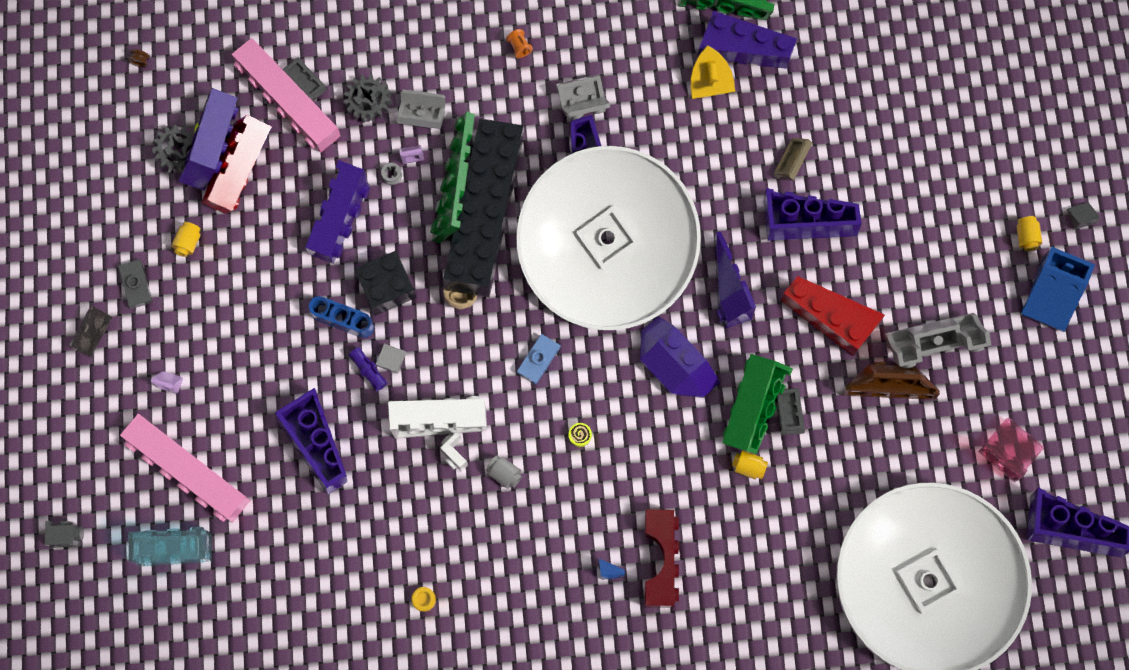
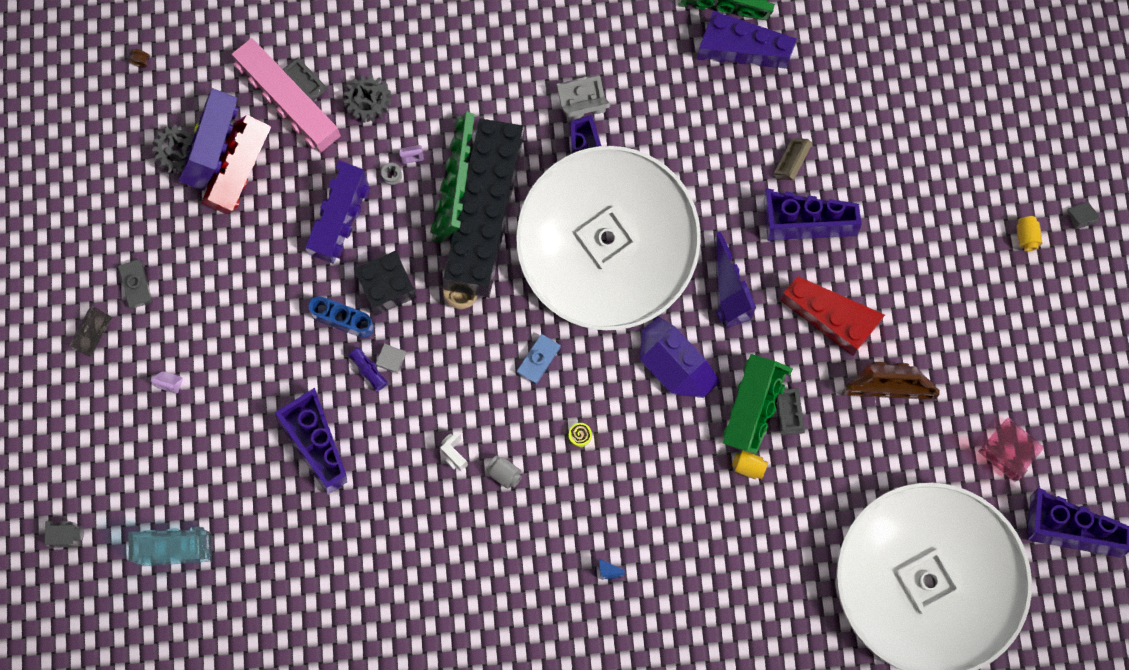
bright pink brick [120,414,251,523] -> none
yellow brick [171,222,201,257] -> none
white wedge [388,396,487,439] -> none
light grey bracket [397,89,445,129] -> none
yellow tile [412,587,436,612] -> none
orange bush [506,29,533,58] -> none
dark red arch [645,509,679,608] -> none
yellow shield [691,45,735,99] -> none
light grey bracket [884,313,991,368] -> none
blue slope [1021,247,1095,332] -> none

